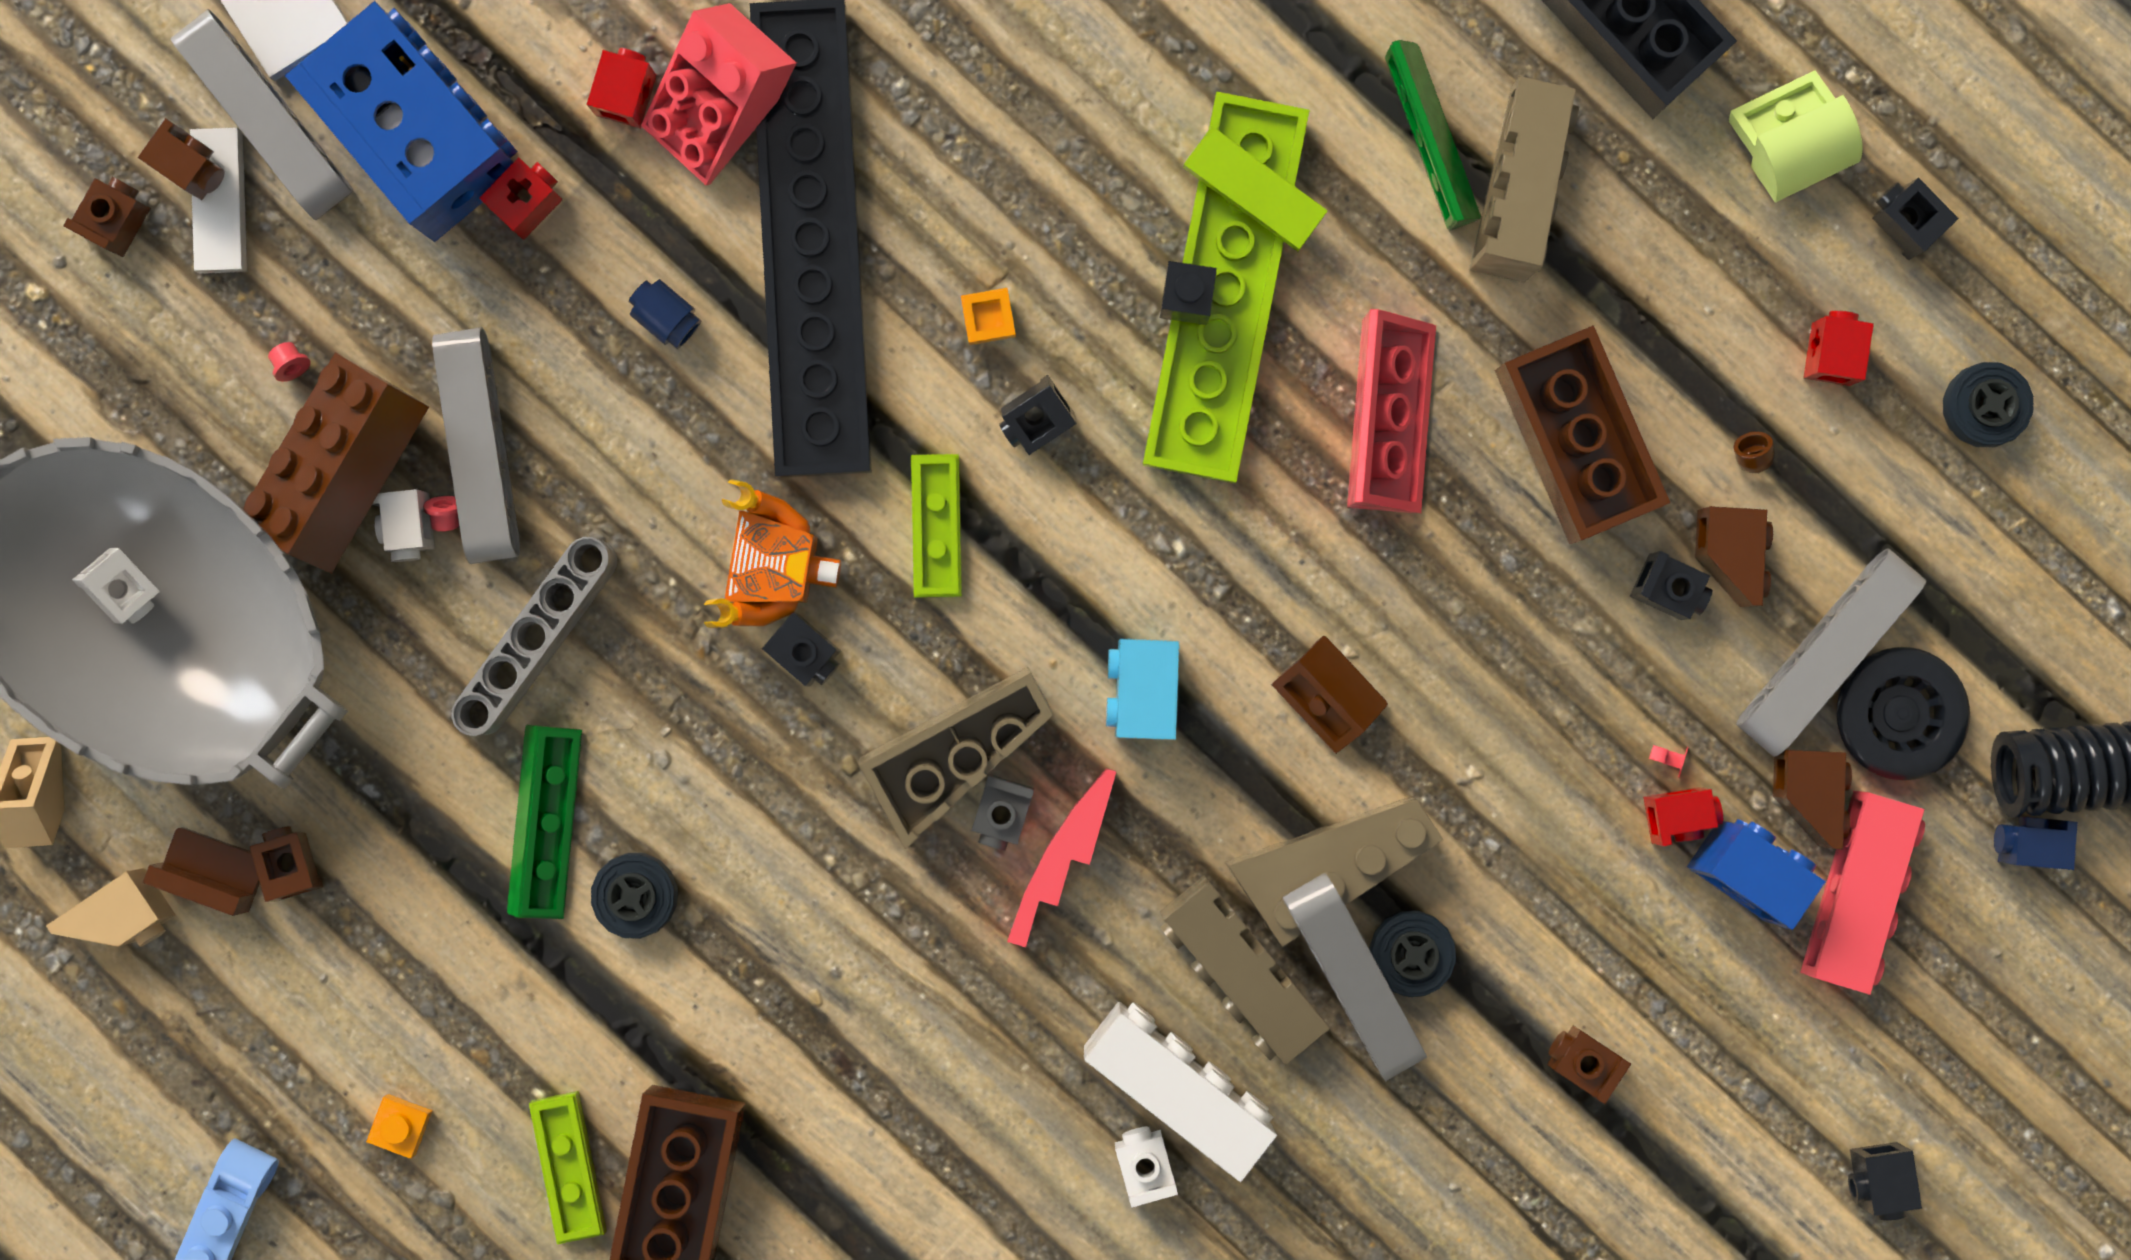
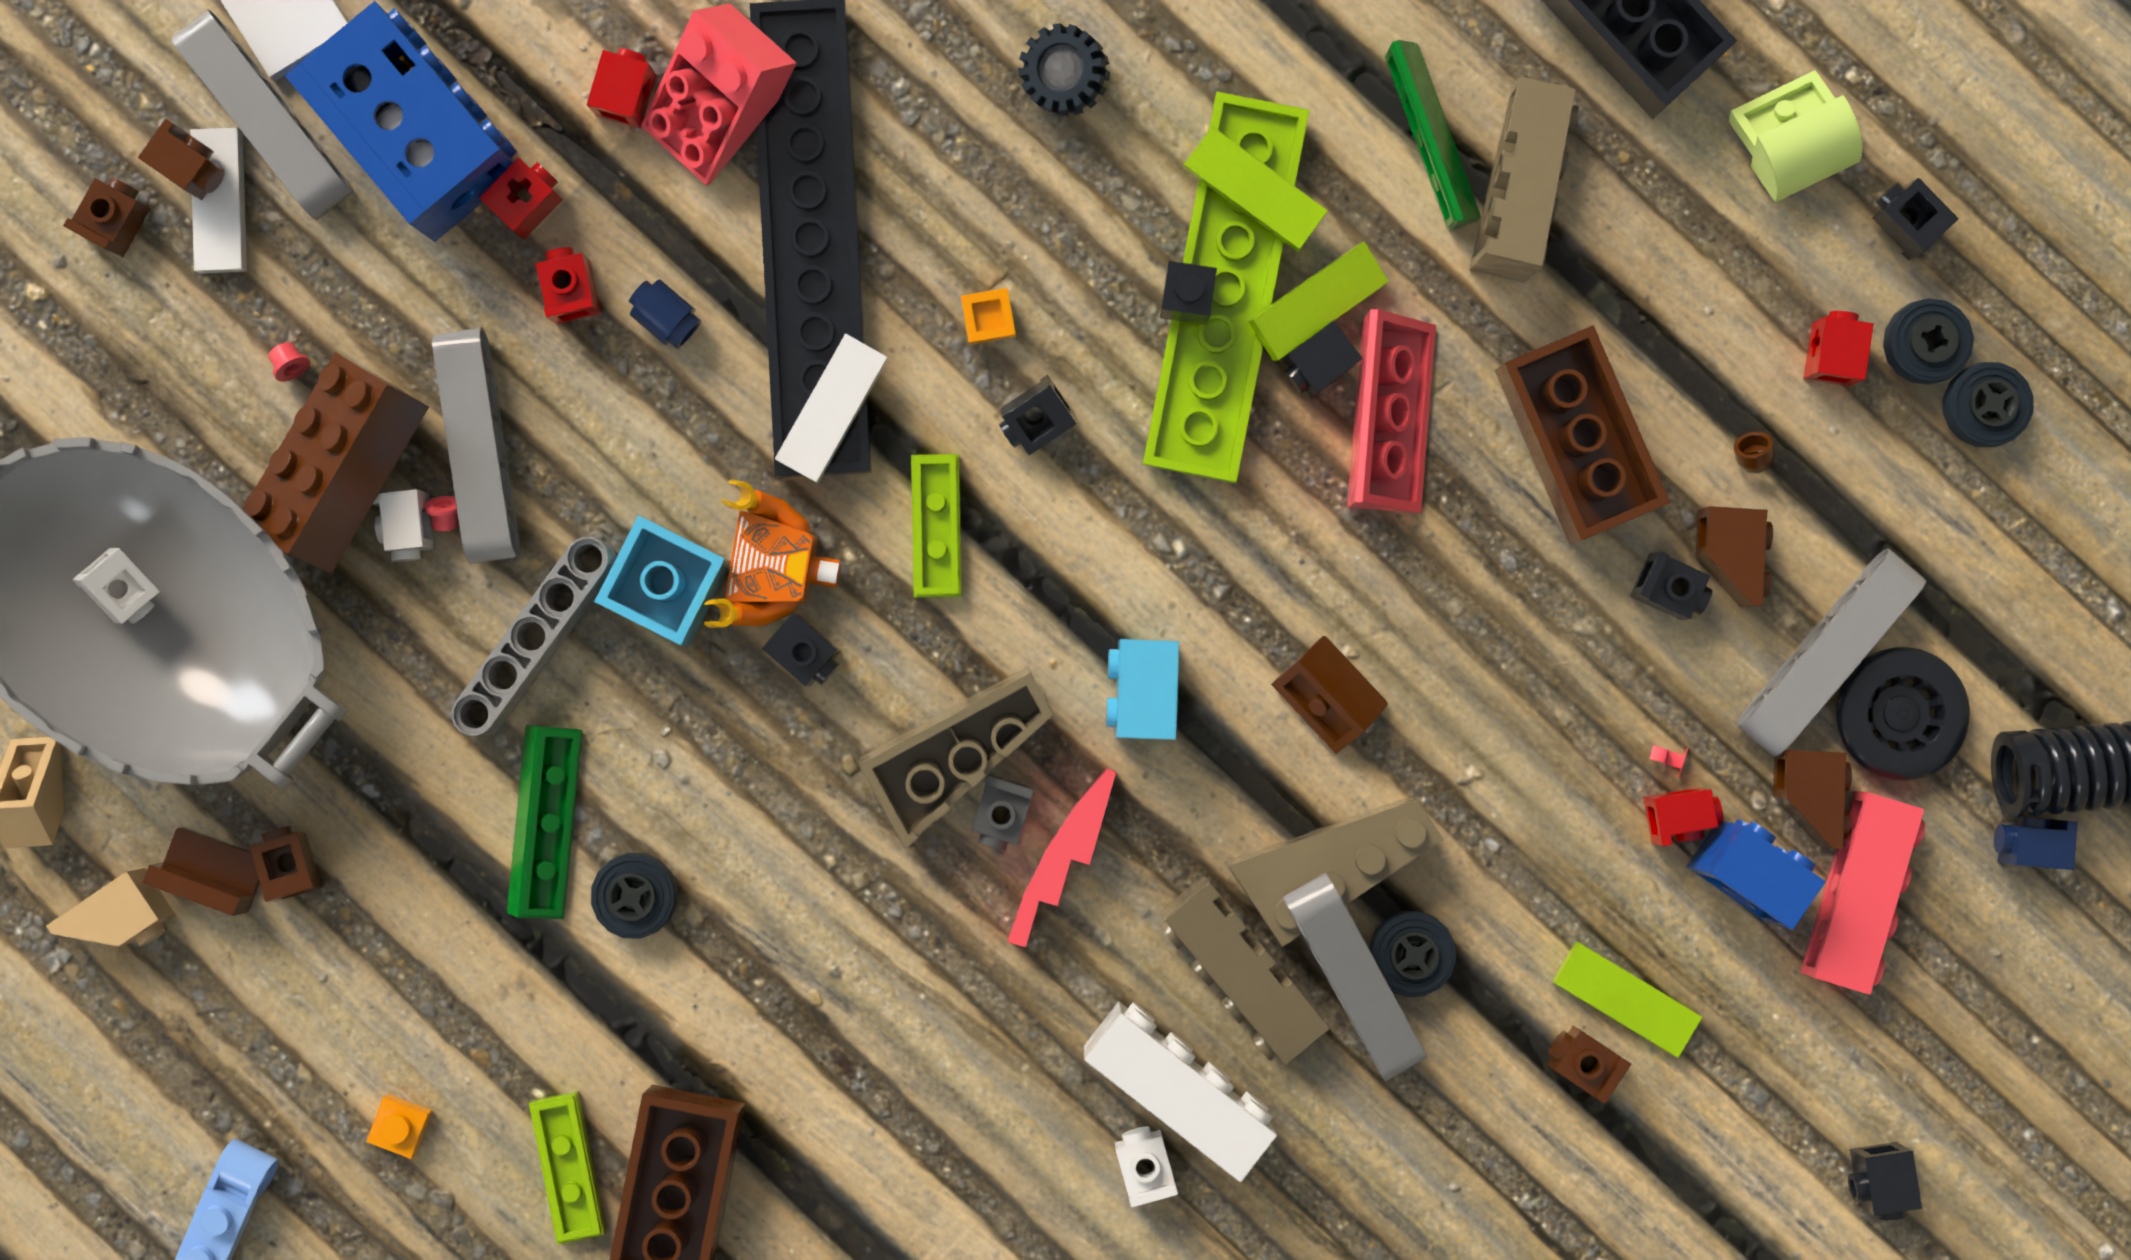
none -> red brick [535,247,602,324]
none -> medium azure brick [594,515,731,647]
none -> white tile [775,333,888,483]
none -> black wheel [1018,23,1110,116]
none -> lime tile [1248,242,1389,361]
none -> black brick [1284,320,1363,398]
none -> lime tile [1552,941,1703,1058]
none -> black wheel [1883,298,1974,385]

